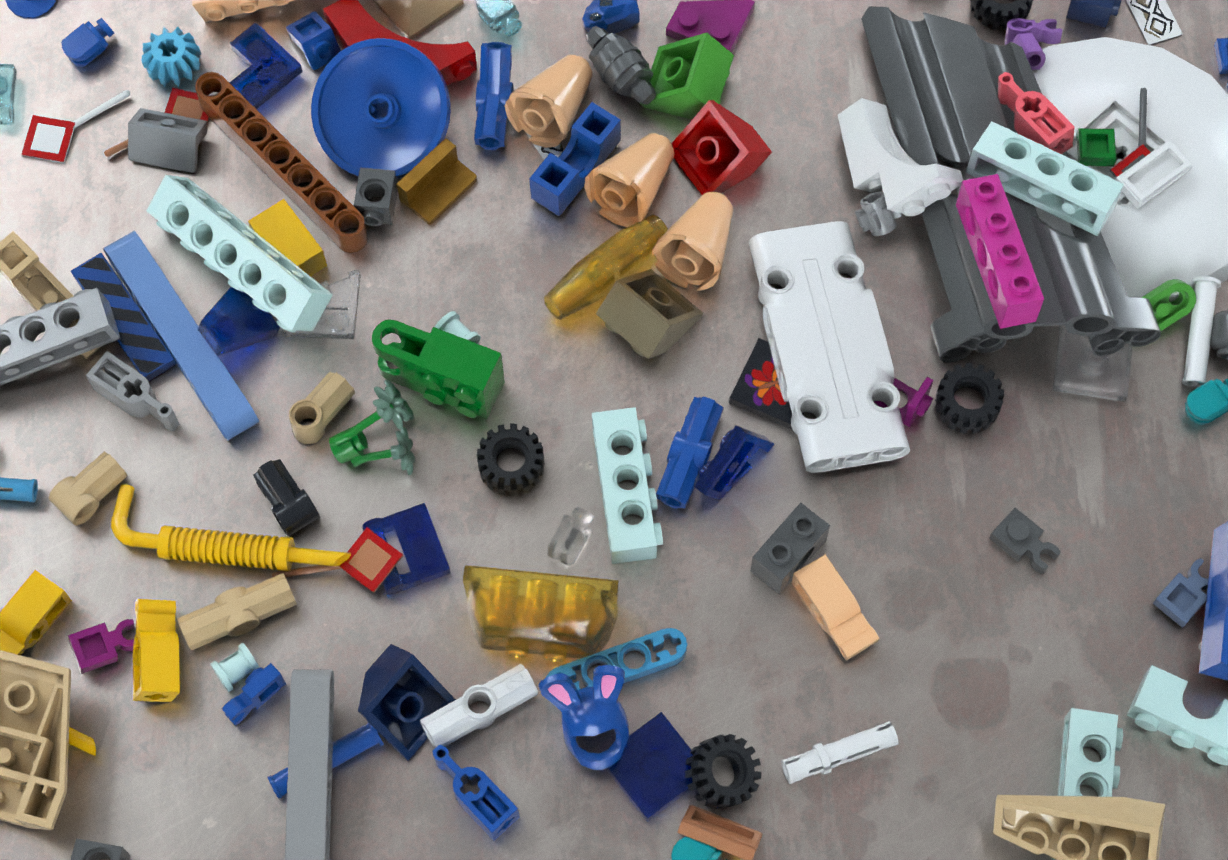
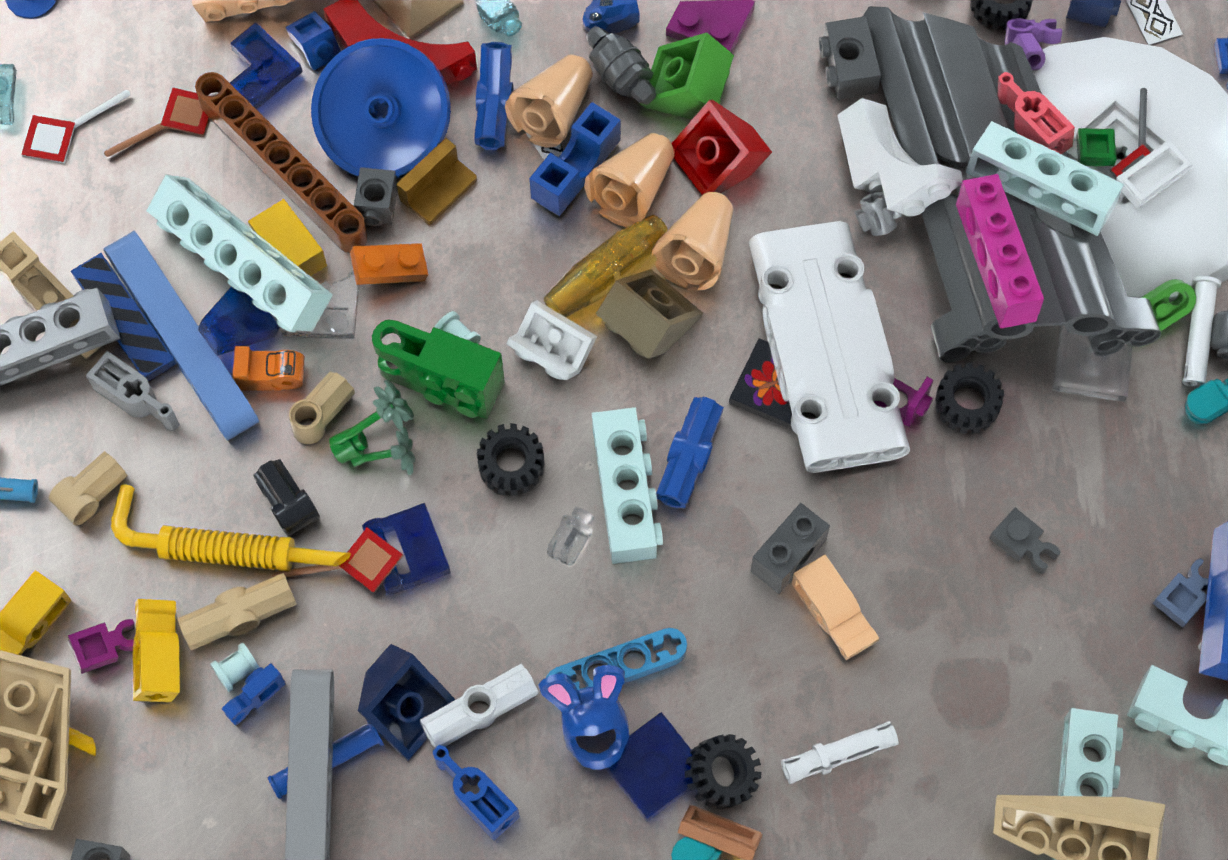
blue arm [61,17,115,67] -> none
light grey panel [128,108,207,173] -> none
medium azure gear [141,27,201,87] -> none
clear yellow windscreen [463,565,619,662] -> none
clear blue wing [694,425,774,500] -> none
none -> orange leg [233,346,305,391]
none -> orange plate [350,243,429,285]
none -> white bracket [506,300,597,380]
none -> dark grey brick [819,16,881,99]

